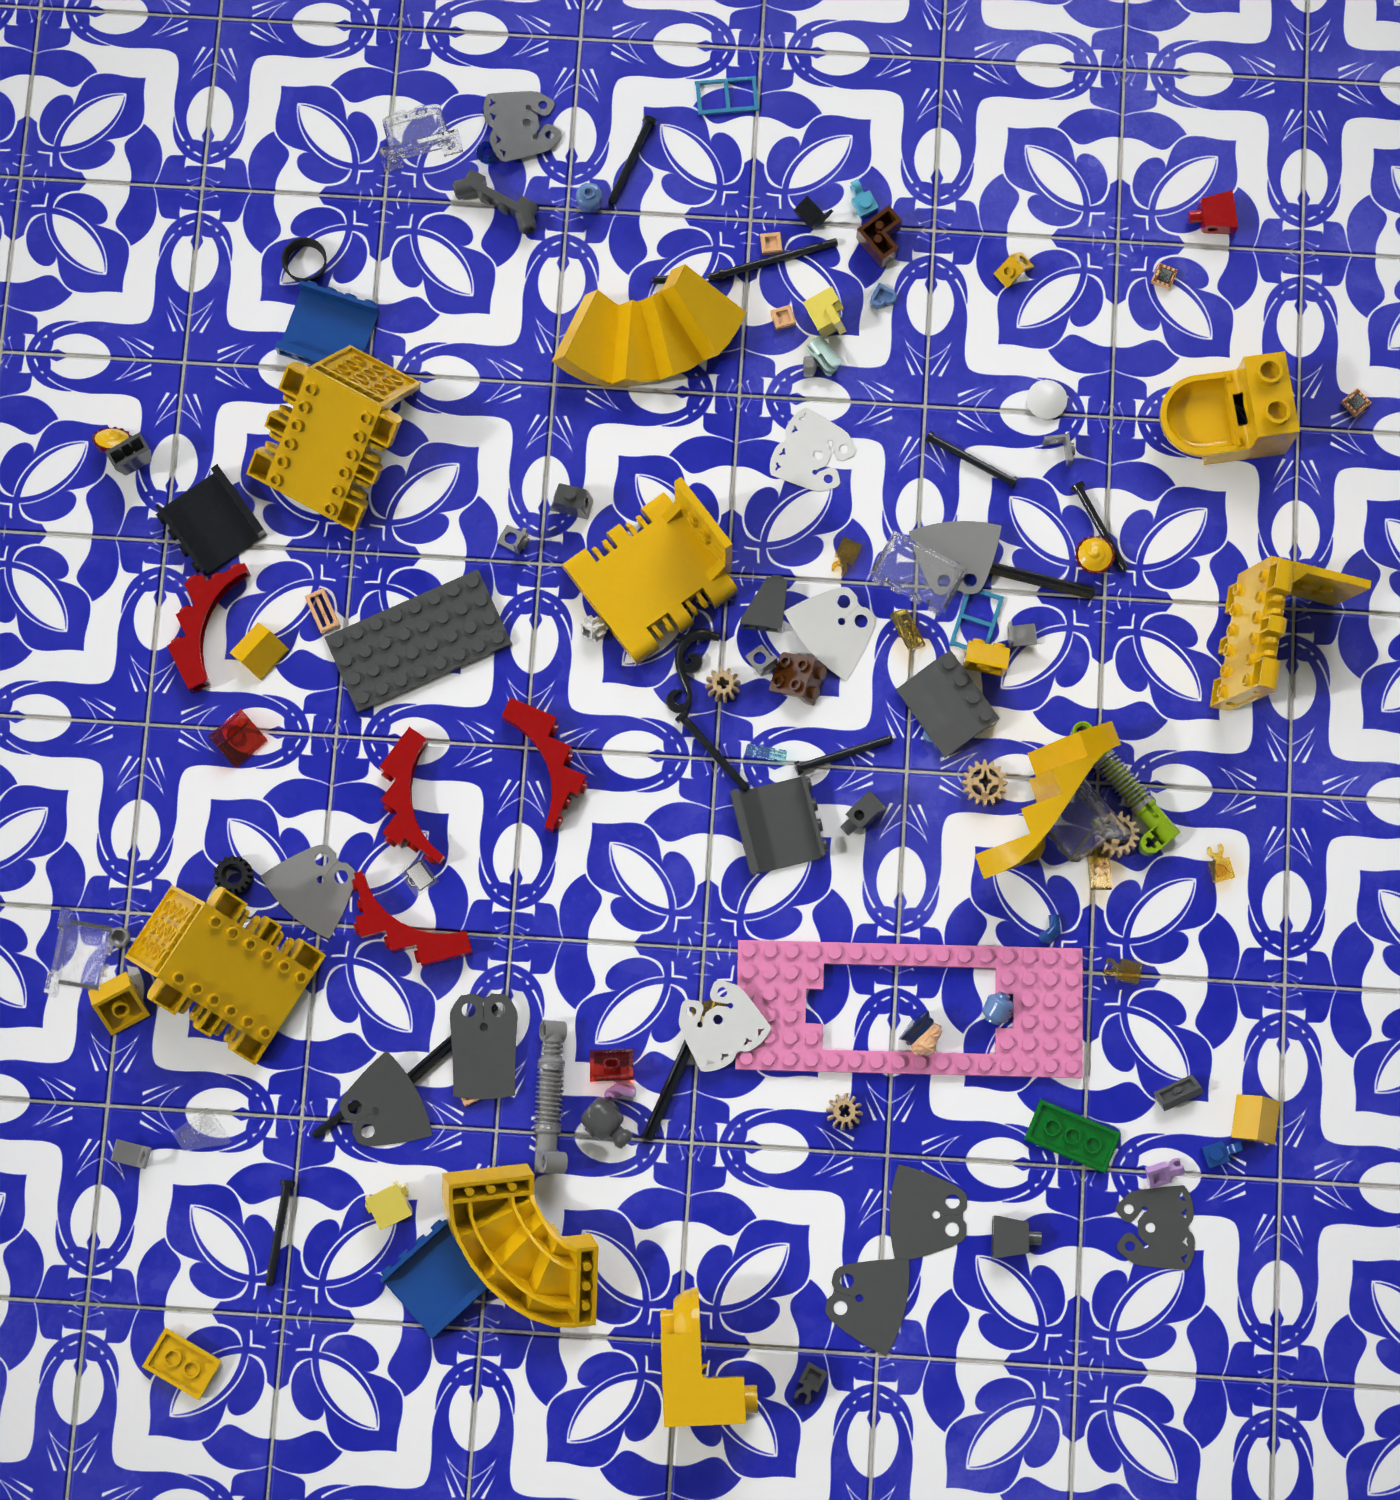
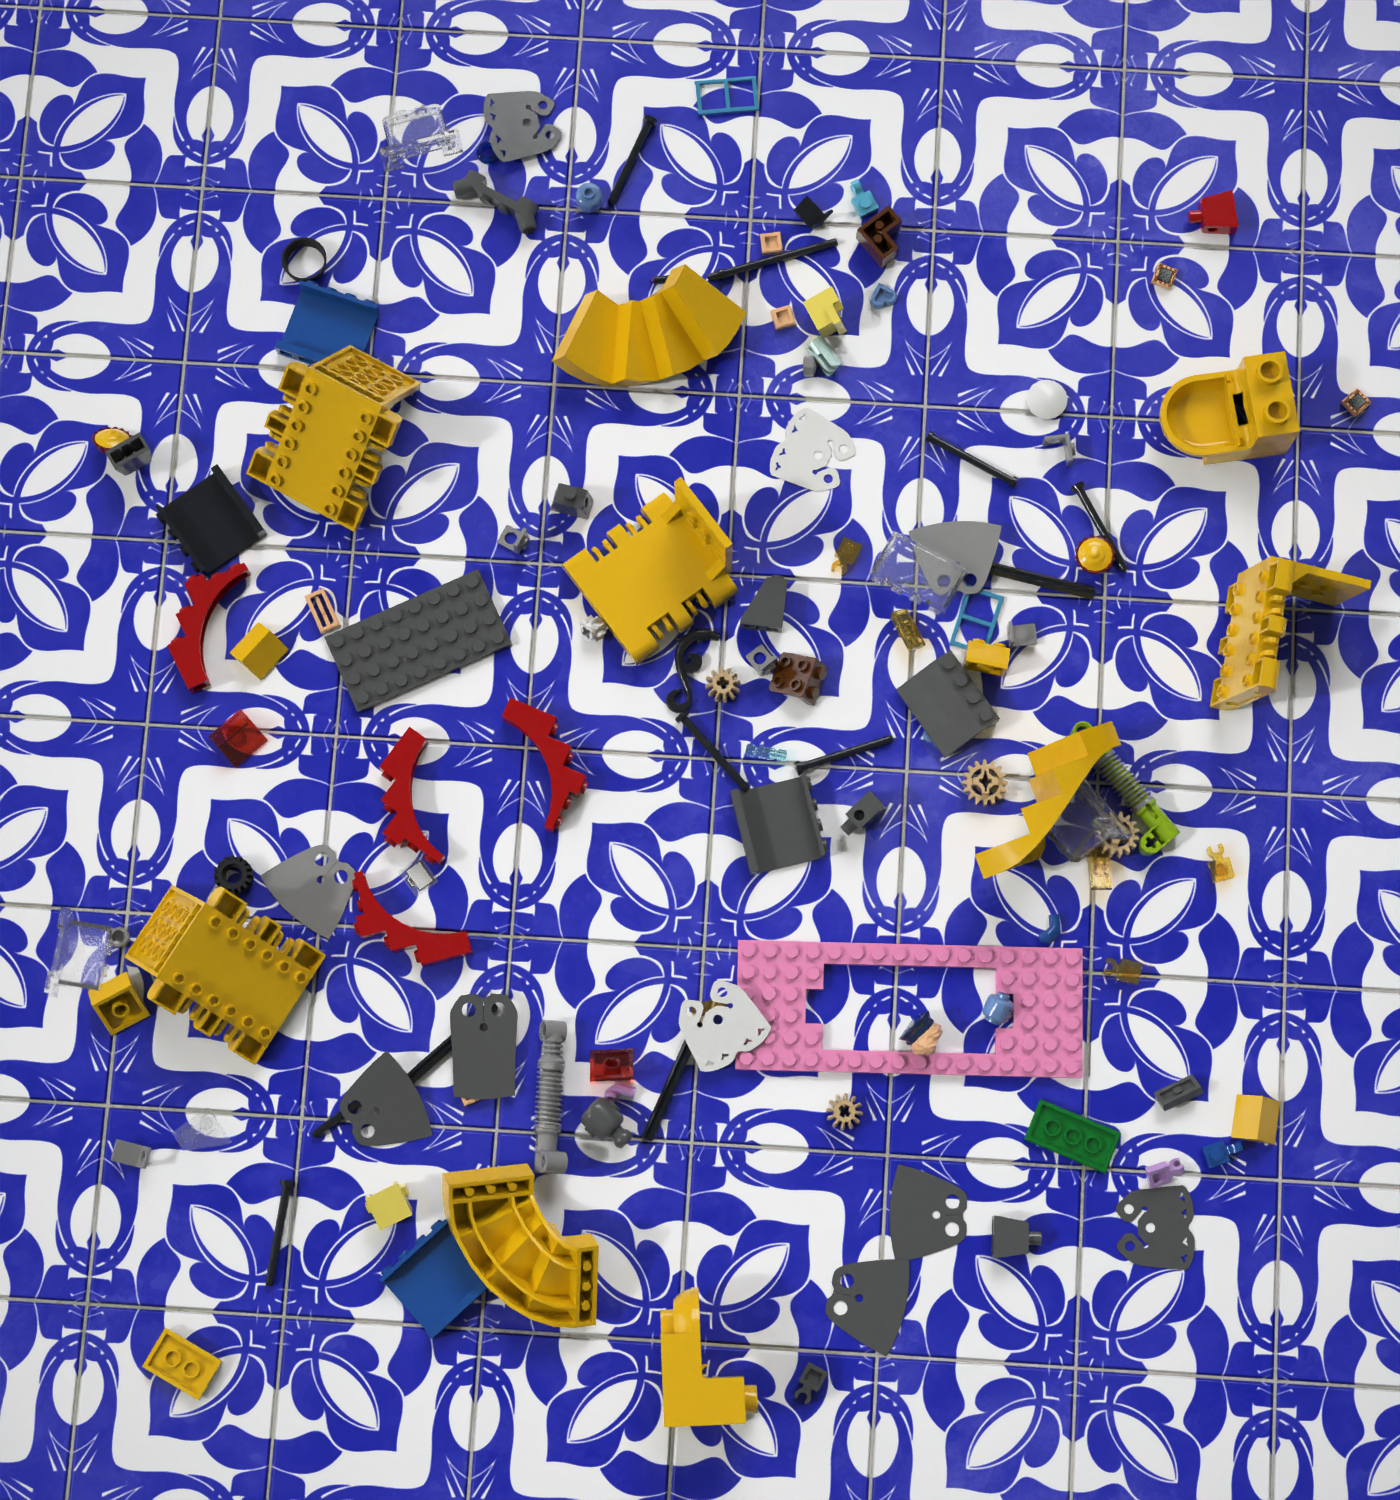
white piece [784,587,875,681] -> none
yellow bracket [994,252,1034,288] -> none

